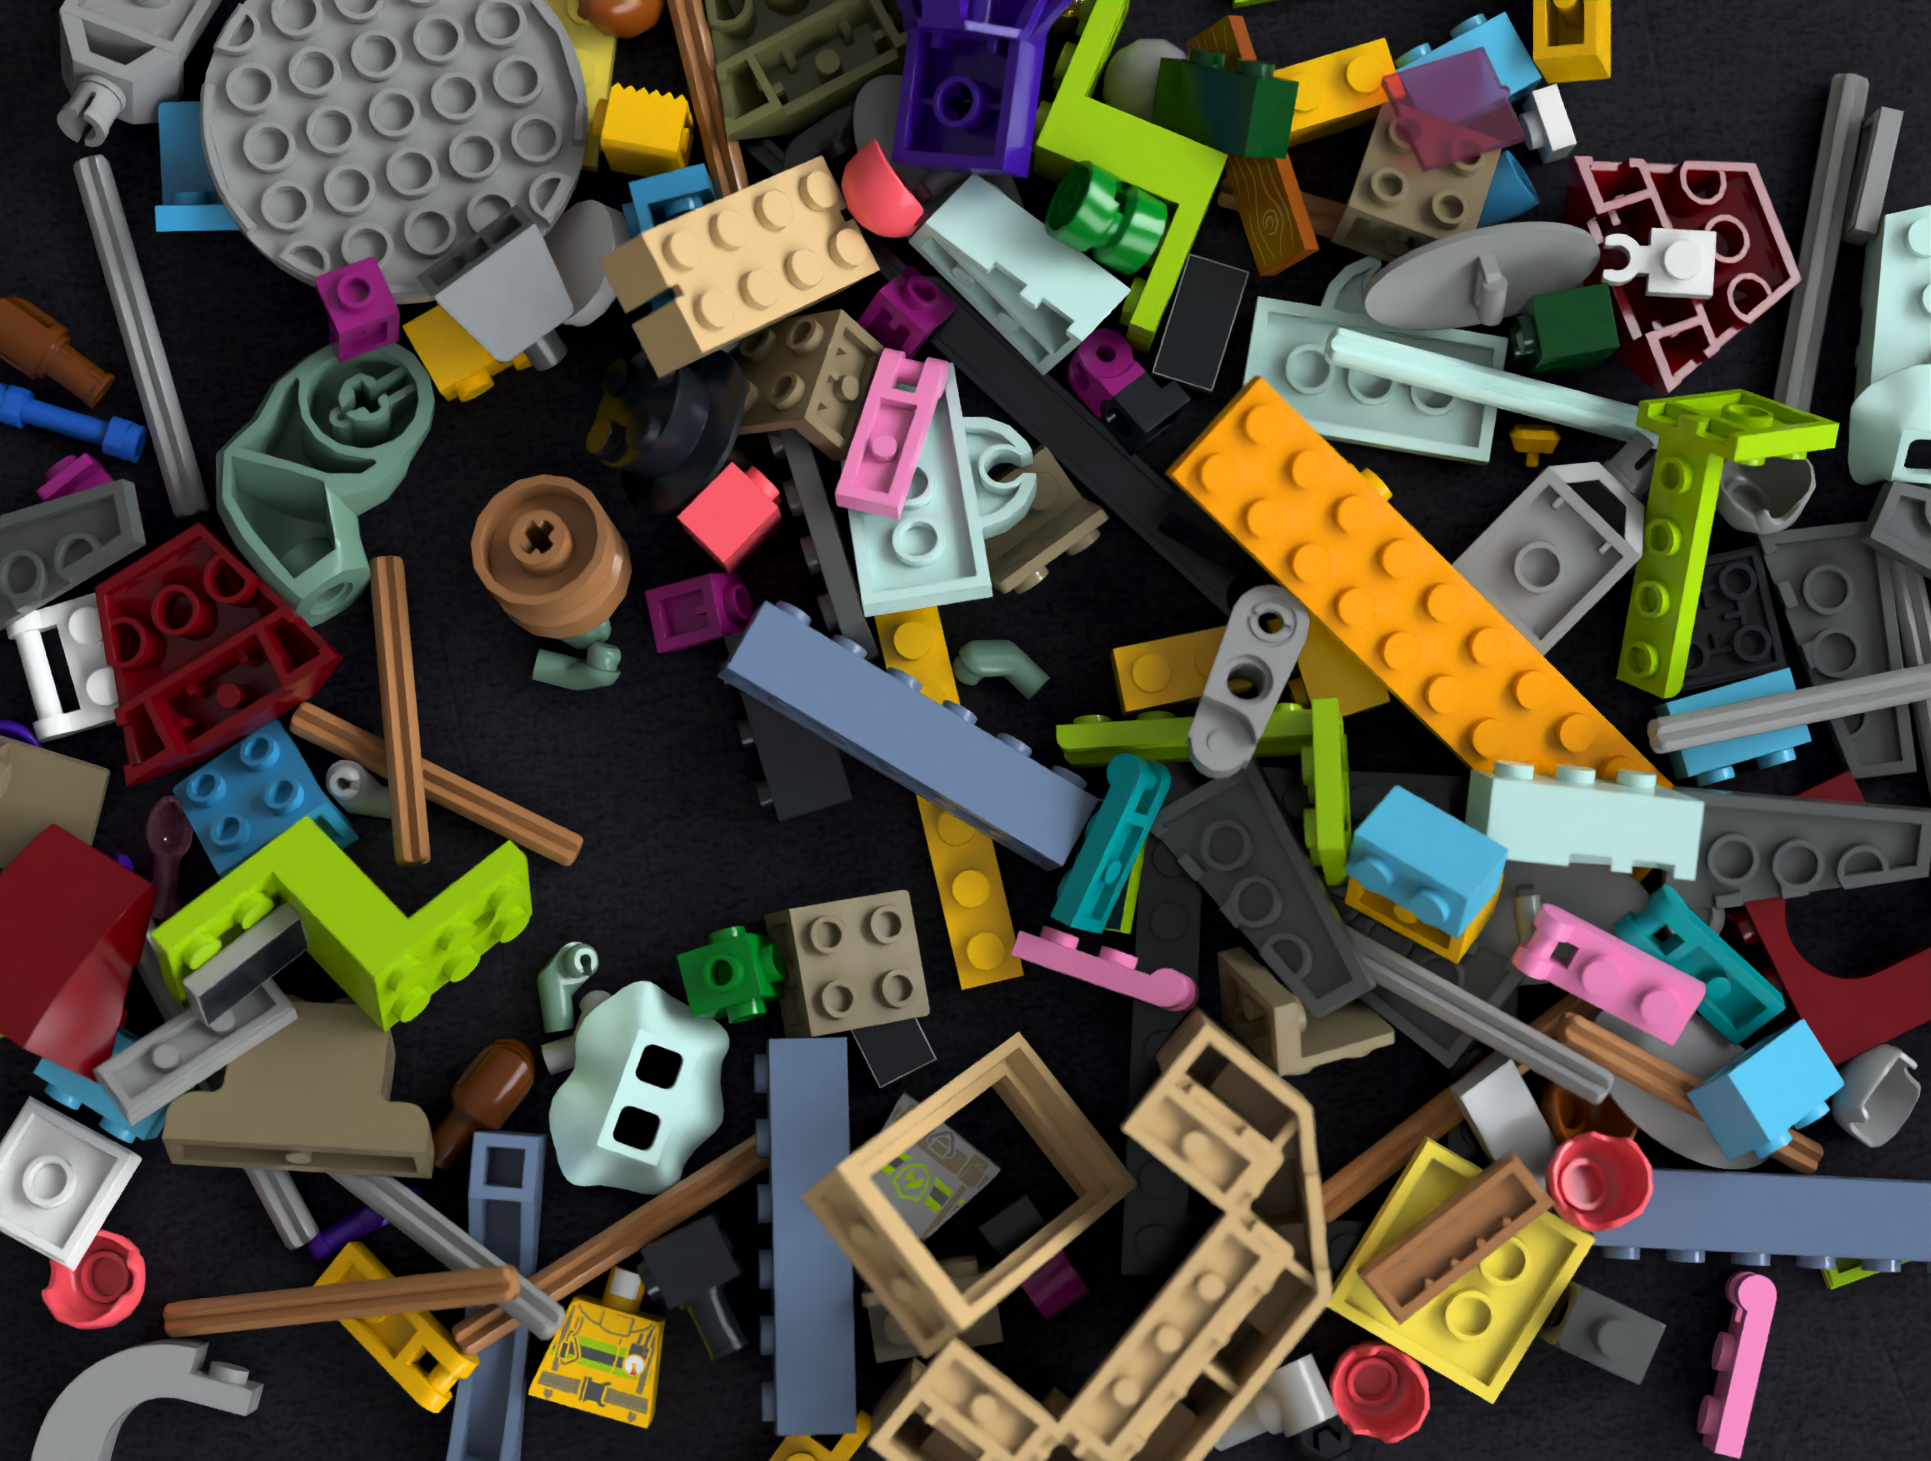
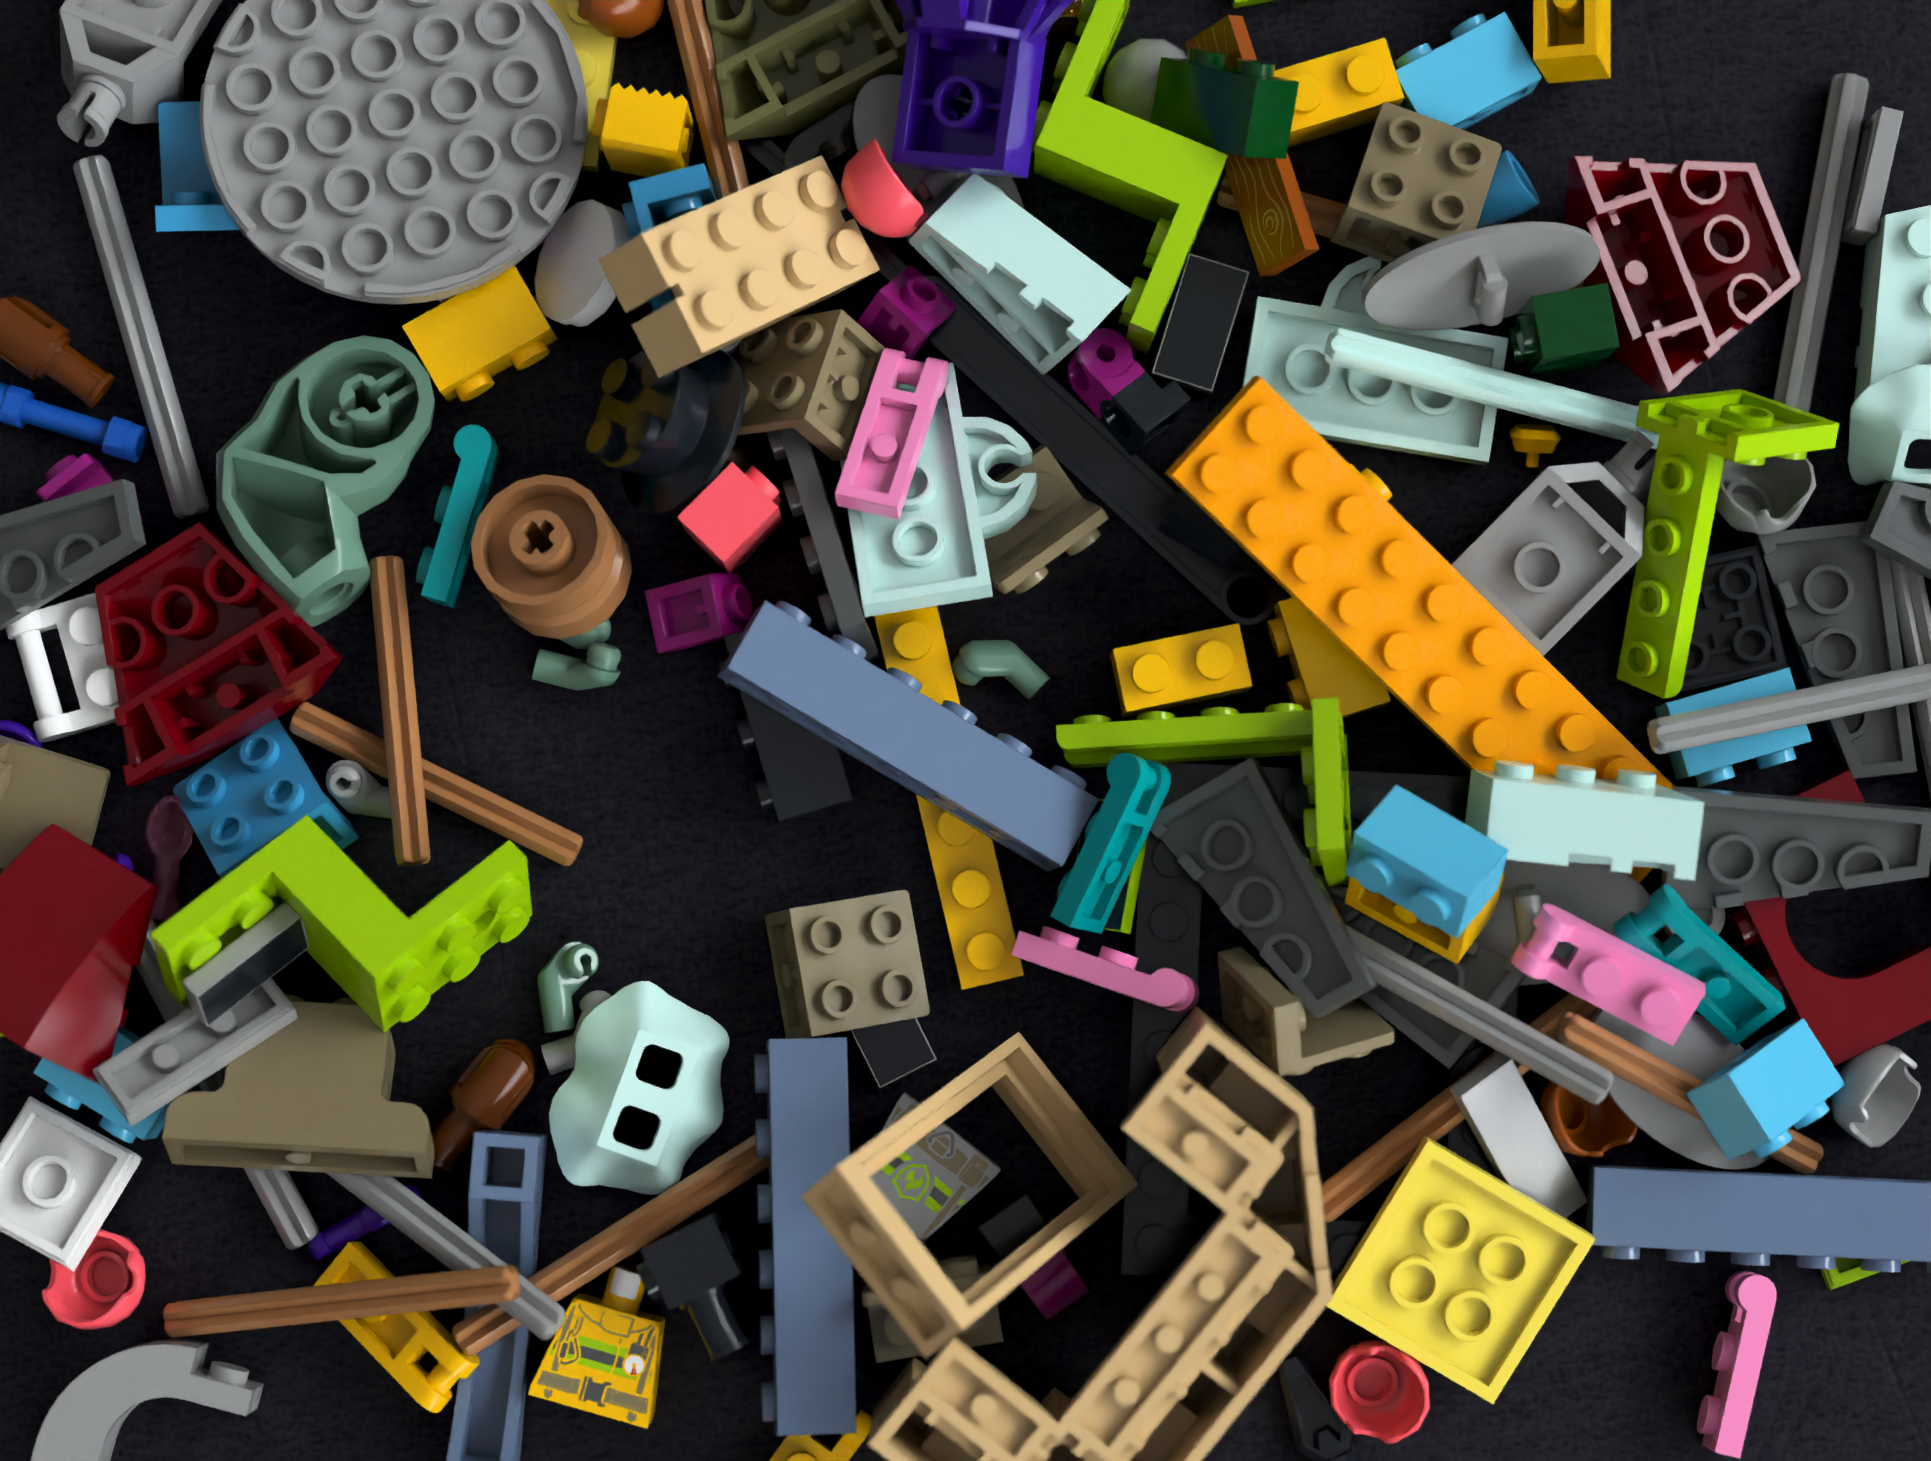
magenta bracket [315,257,400,363] -> none
torso [417,205,575,371] -> none
green brick [677,926,786,1024] -> none
green wheel [1045,160,1167,275] -> none
light grey piece [1185,584,1310,779] -> none
light grey pin [1214,1354,1339,1451] -> none
medium nougat plate [1357,1149,1555,1326] -> none
clear pink piece [1381,47,1526,172] -> none
white plate [1519,84,1577,165] -> none
dark grey torso [1536,1281,1666,1385] -> none
coral hair [1544,1131,1653,1232] -> none
white plate [1601,228,1717,299] -> none
none -> teal plate [416,424,499,608]

